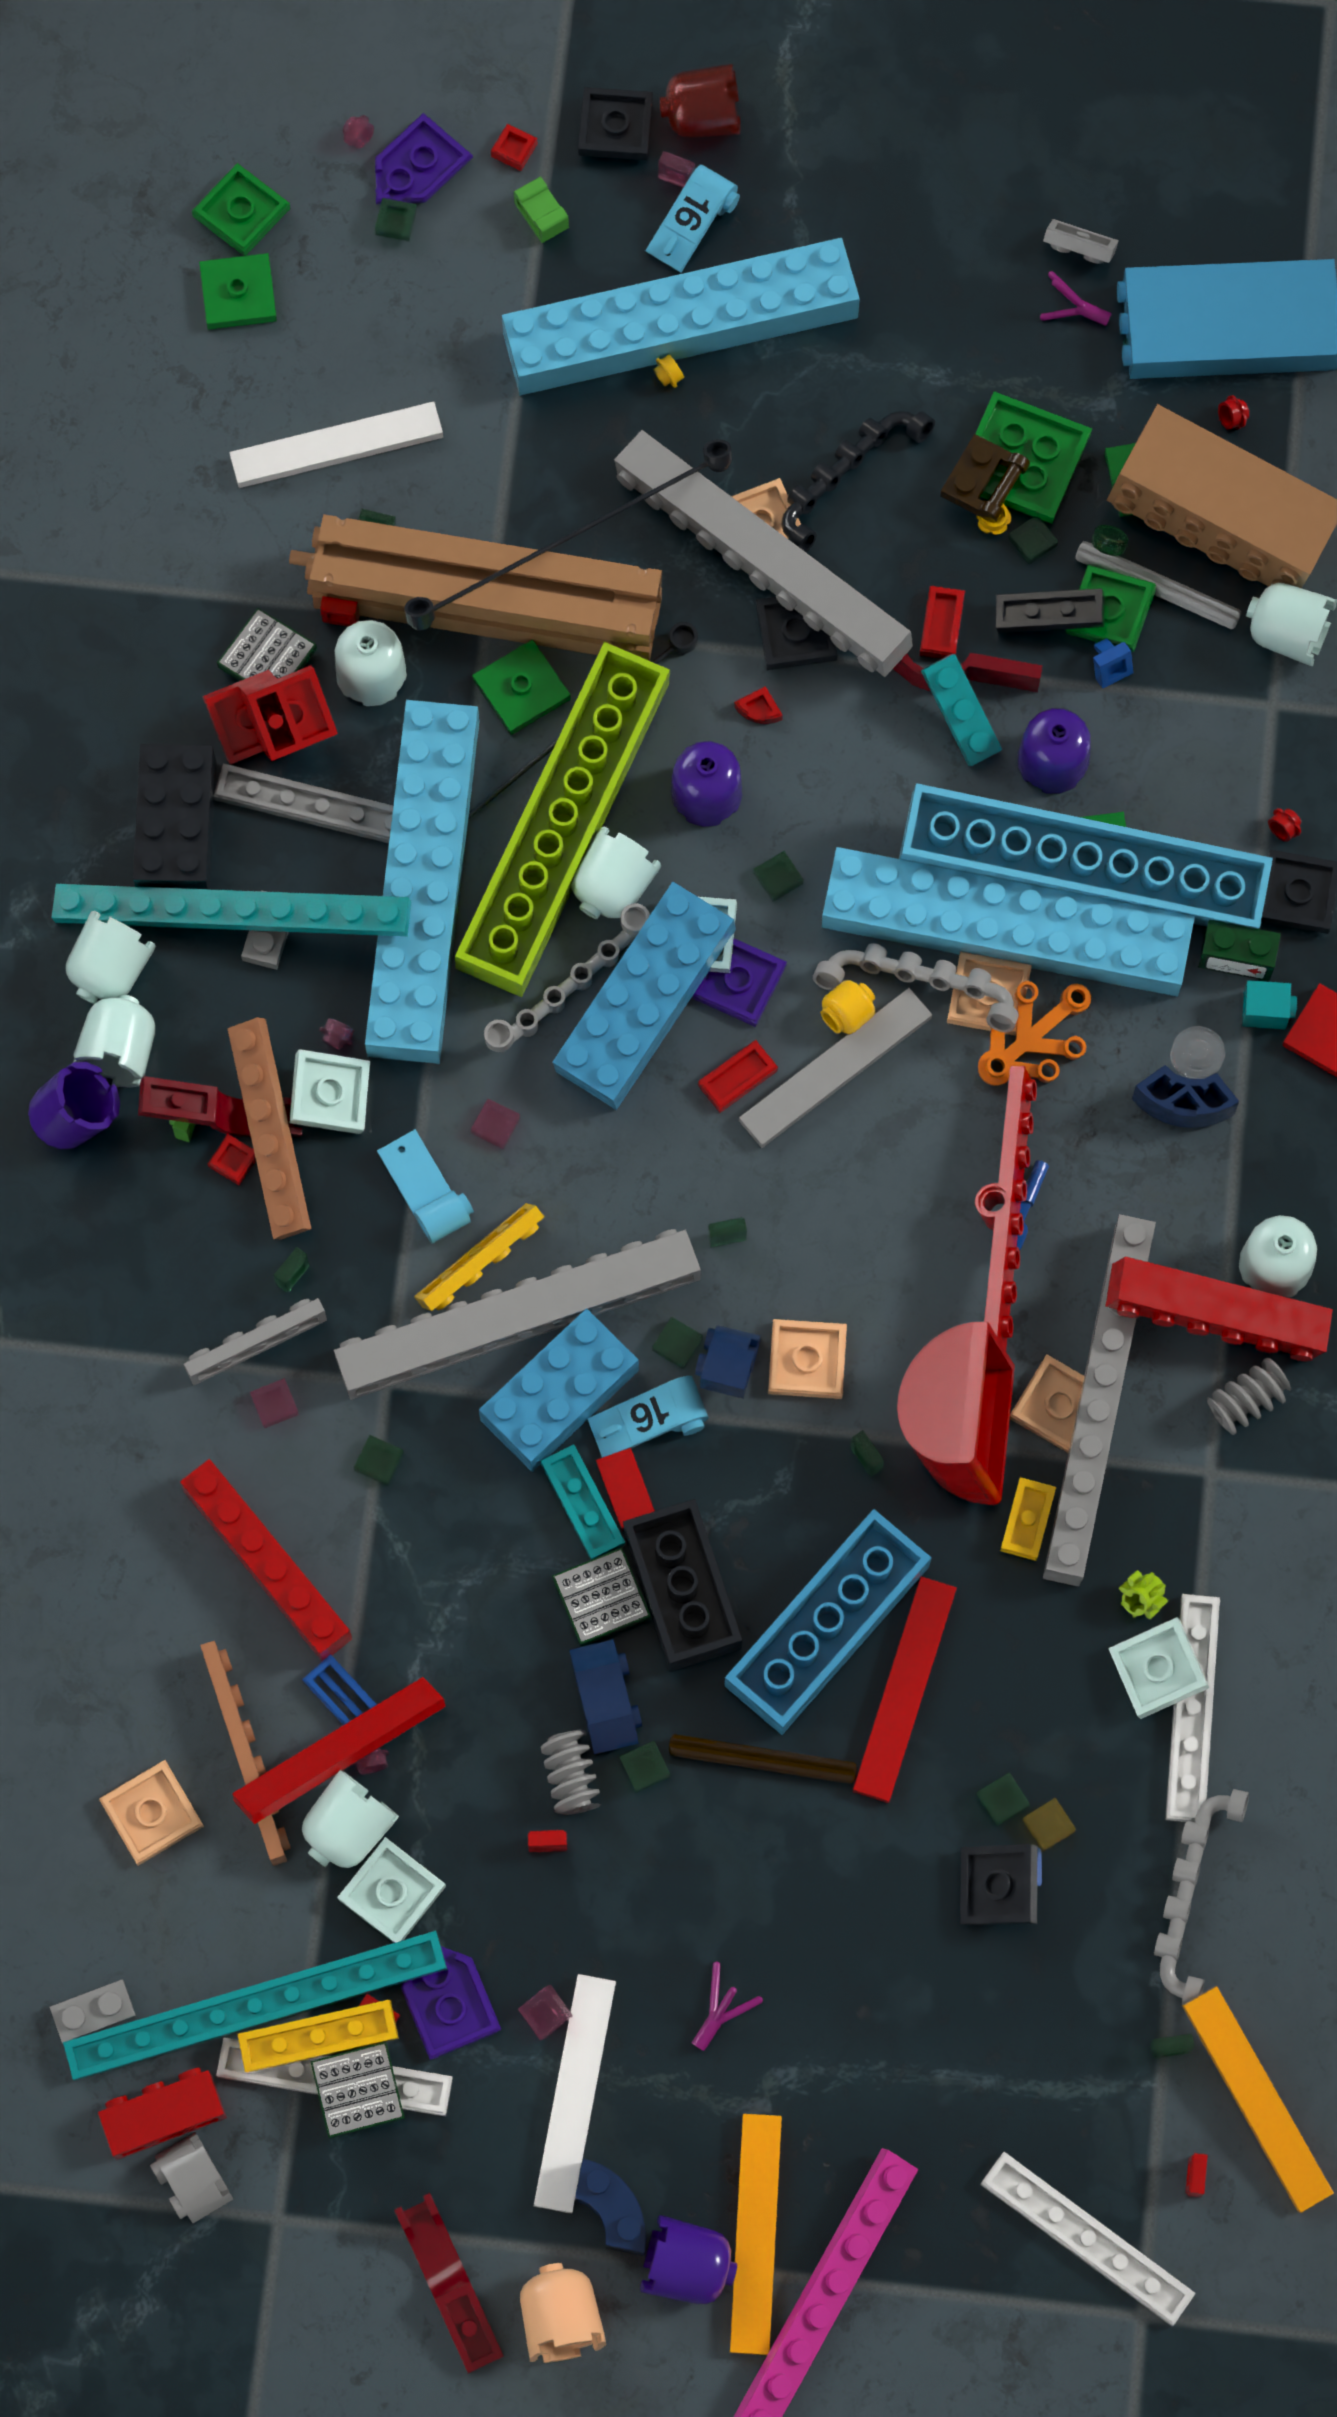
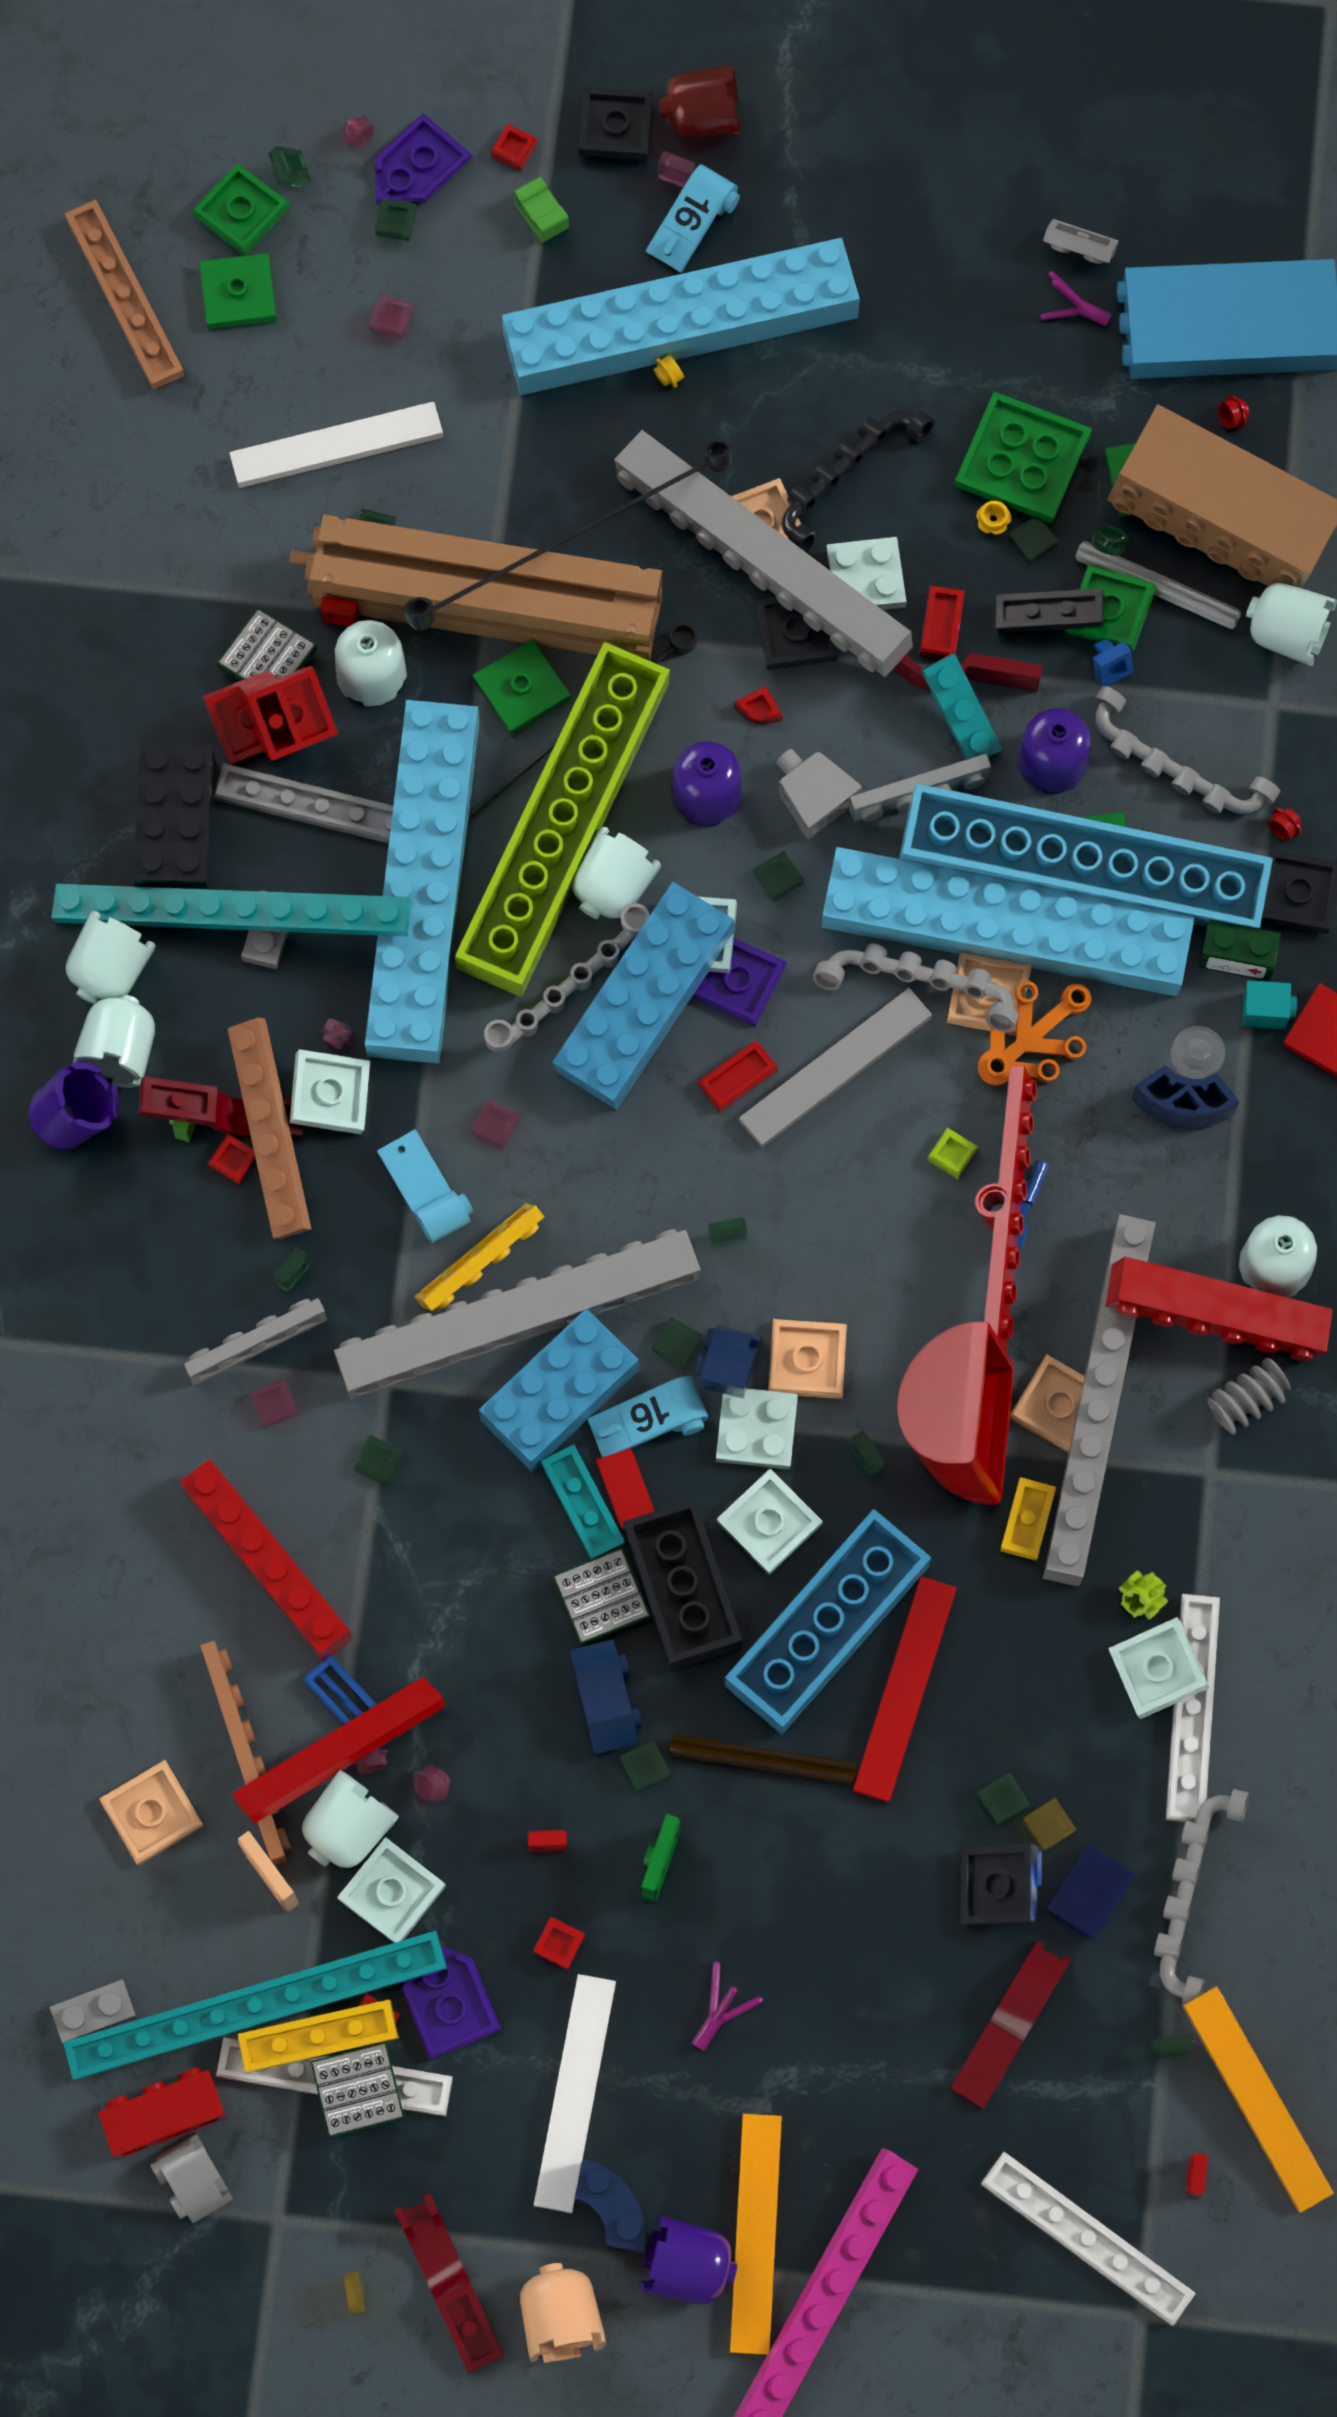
clear pink tile [518,1985,573,2041] -> none
light grey piece [541,1730,602,1815] -> none
yellow head [820,980,875,1034] -> none
dark brown plate [940,434,1030,522] -> none
none -> nougat plate [64,200,184,390]
none -> light nougat tile [238,1831,299,1912]
none -> clear green plate [268,146,312,188]
none -> clear yellow tile [343,2271,367,2316]
none -> clear pink plate [369,294,414,340]
none -> clear pink plate [414,1765,449,1802]
none -> red plate [533,1917,585,1970]
none -> green plate [641,1814,680,1902]
none -> light aqua plate [716,1389,798,1470]
none -> light aqua plate [716,1469,823,1576]
none -> light grey torso [776,749,862,840]
none -> light aqua plate [826,537,906,610]
none -> light grey plate [849,754,991,822]
none -> lime tile [927,1128,978,1179]
none -> dark red piece [950,1940,1071,2110]
none -> clear blue plate [1047,1844,1136,1941]
none -> light grey bar [1094,686,1280,815]

